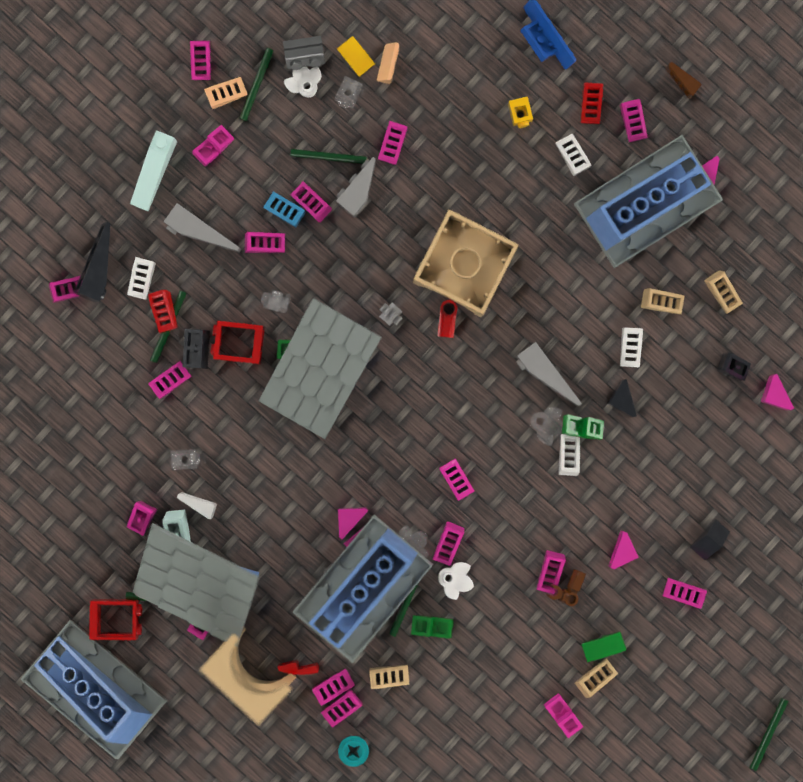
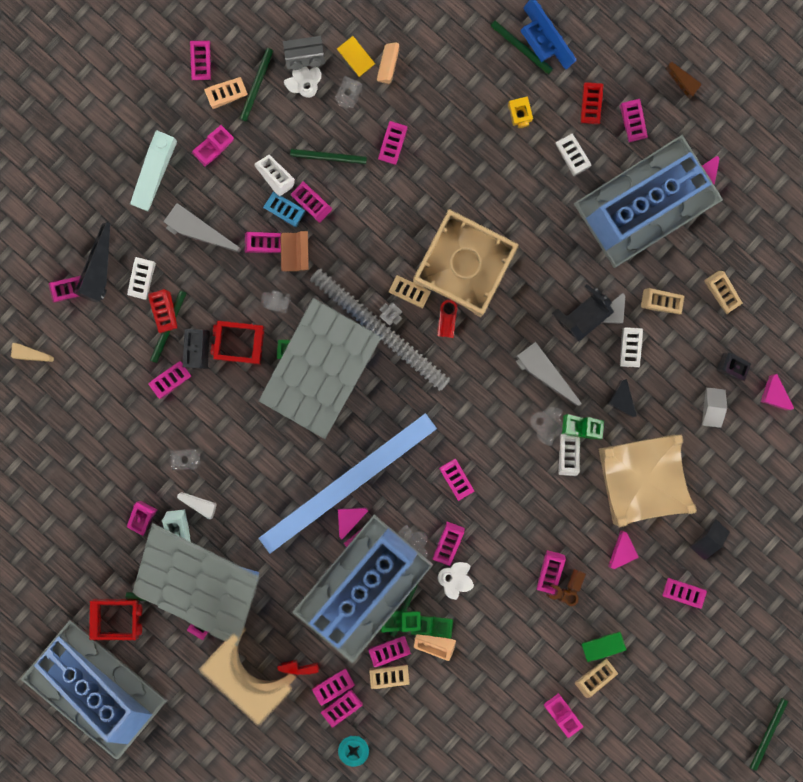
light grey slope [336,157,376,218] -> none
none -> tan slope [11,343,54,362]
none -> white slope [255,155,295,196]
none -> light blue beam [258,413,437,554]
none -> nougat panel [280,231,309,272]
none -> light grey piece [310,269,450,391]
none -> dark pink slope [368,635,411,668]
none -> green slope [379,611,421,632]
none -> tan slope [389,275,431,309]
none -> light nougat slope [414,634,456,661]
none -> dark green bar [490,21,553,75]
none -> black panel [552,284,614,342]
none -> tan piece [599,435,696,527]
none -> light grey slope [602,293,625,324]
none -> light grey slope [702,388,727,428]

